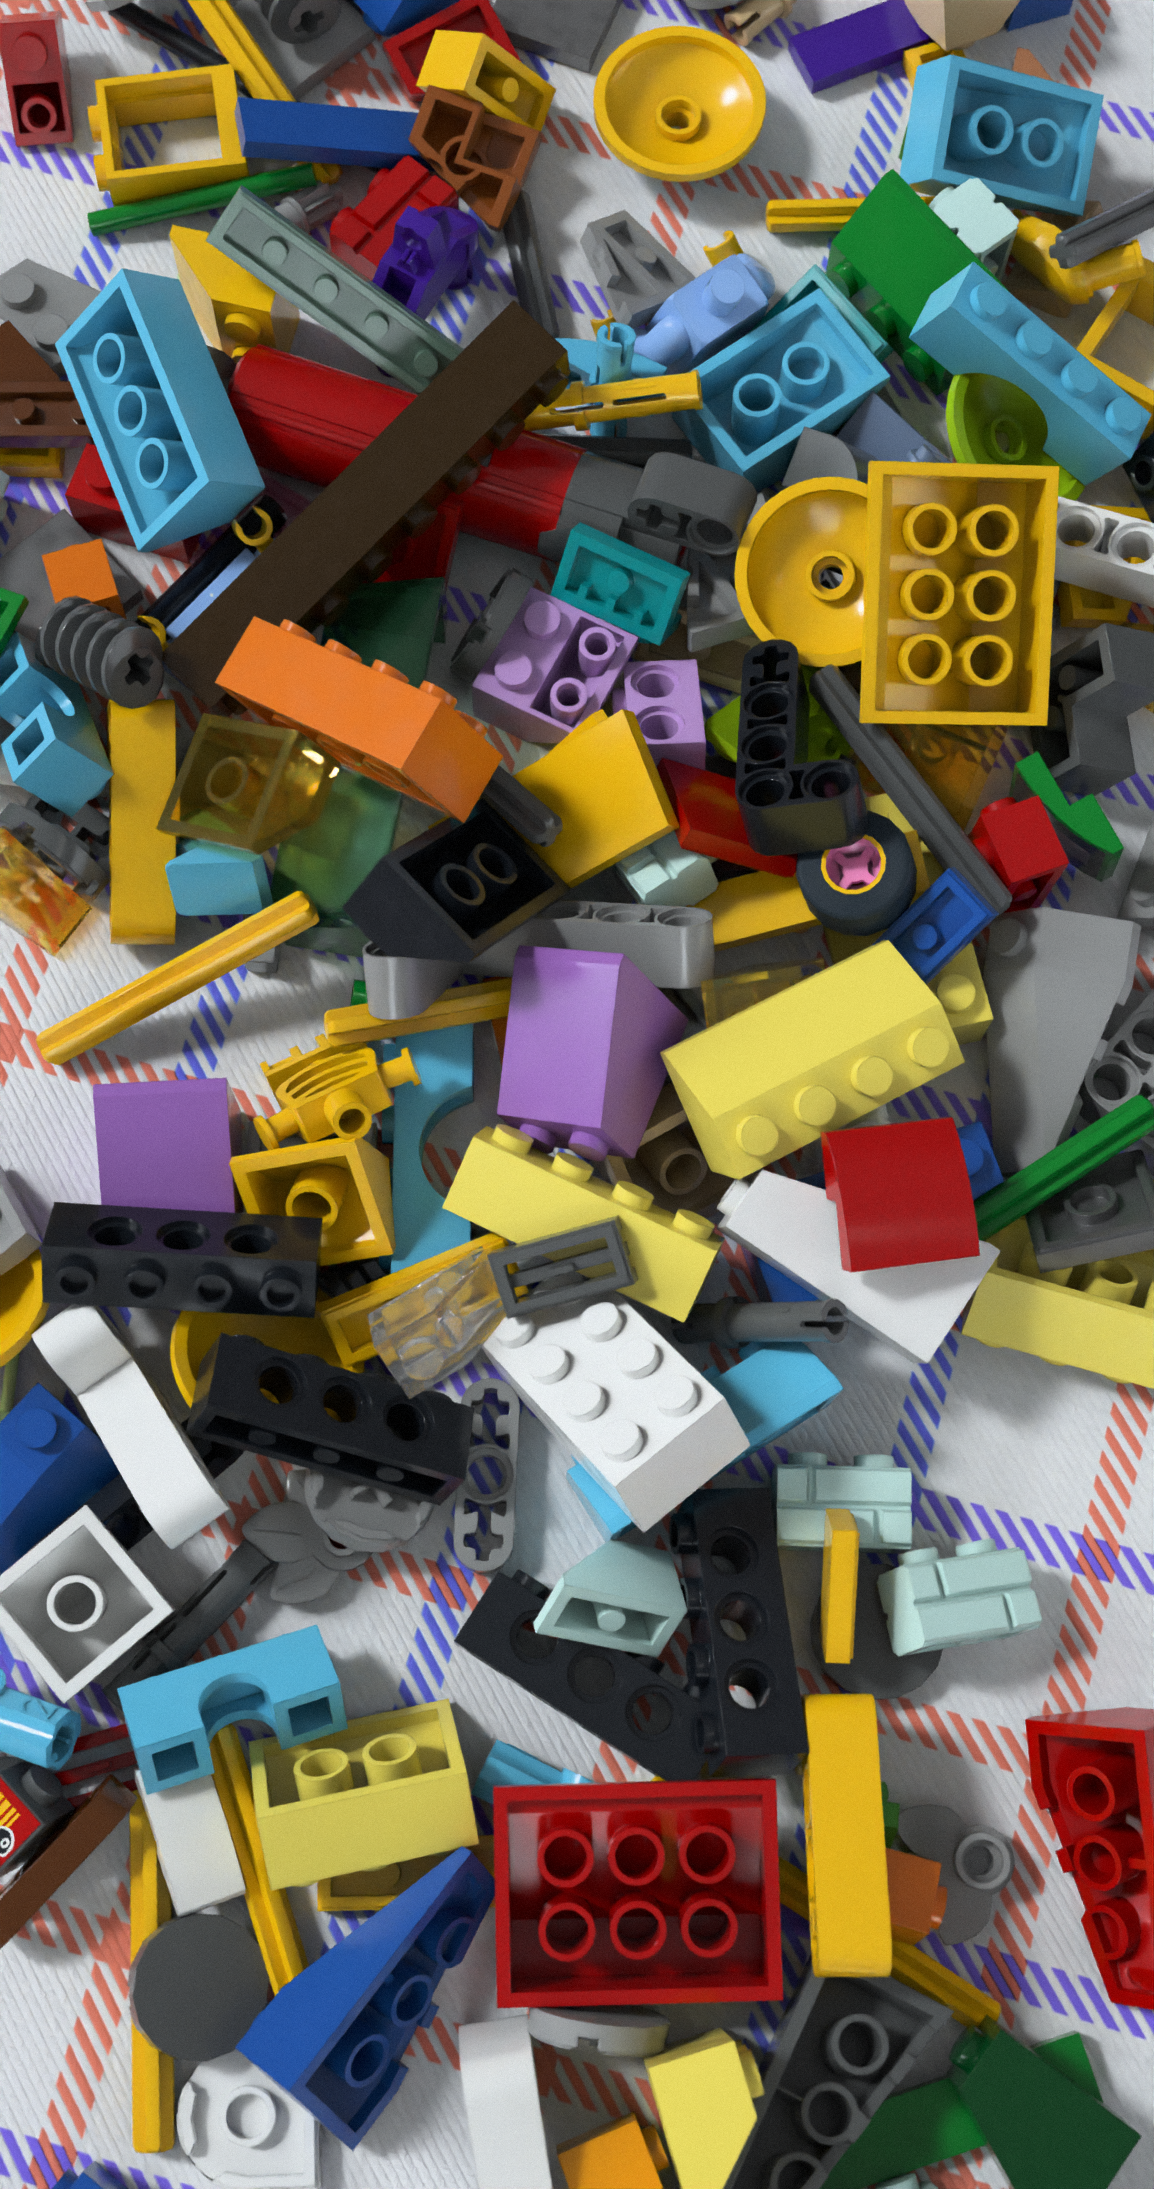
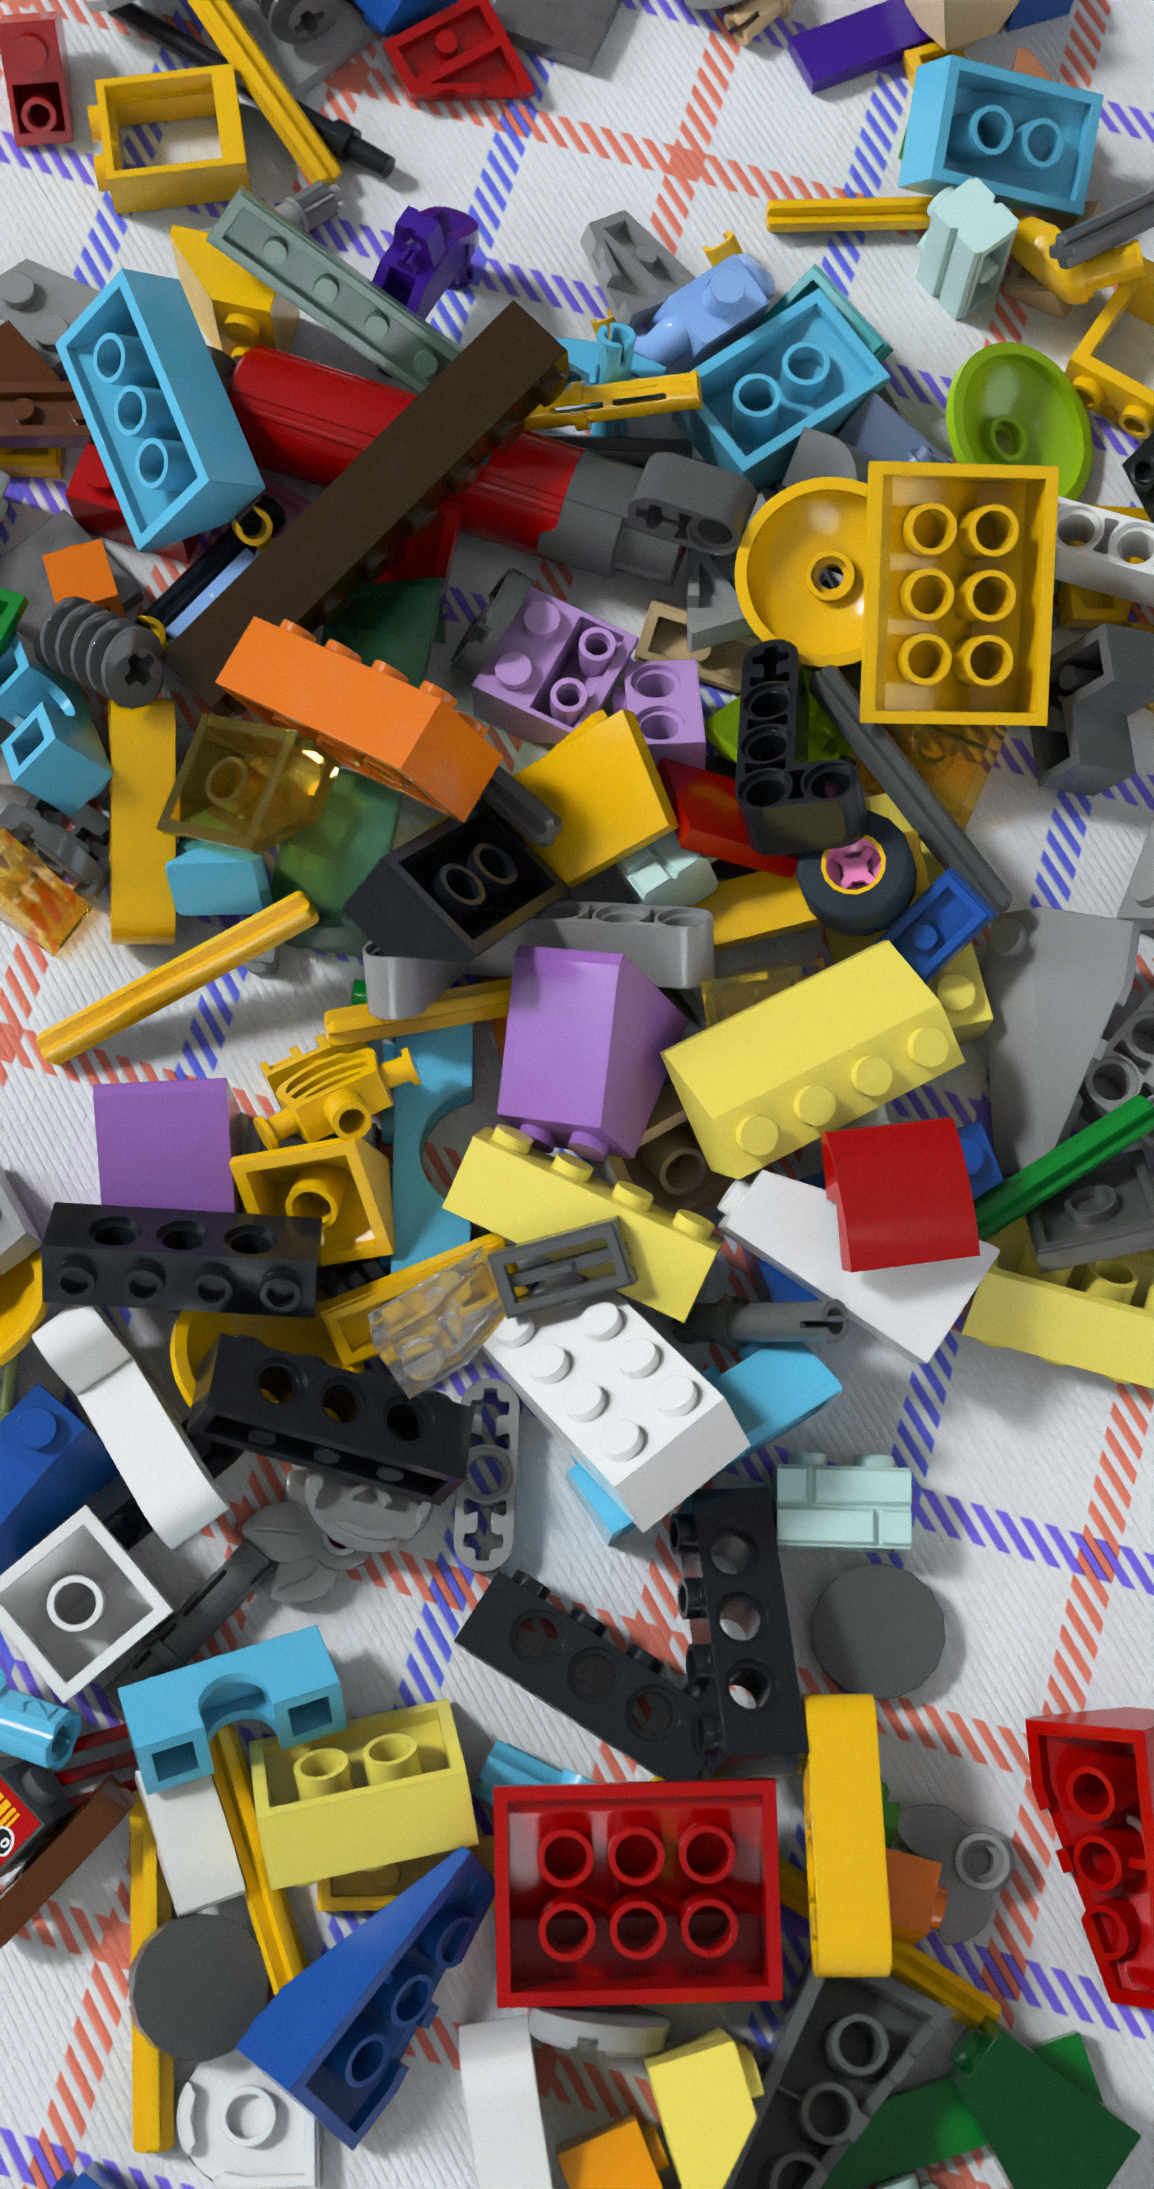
green bar [87,162,318,237] -> none
blue tile [234,97,436,172] -> none
red brick [329,155,459,281] -> none
dark orange slope [408,84,542,233] -> none
yellow slope [416,30,556,133] -> none
dark grey axle [503,190,560,338] -> none
light aqua slope [534,1539,688,1657] -> none
teal bracket [550,522,691,646] -> none
yellow dish [593,26,766,182] -> none
yellow tile [819,1508,860,1664] -> none
green slope [826,169,1008,396] -> none
light aqua brick [877,1539,1042,1657] -> none
medium azure arch [908,261,1152,486] -> none
red brick [967,795,1069,926] -> none
green slope [1009,751,1124,882] -> none

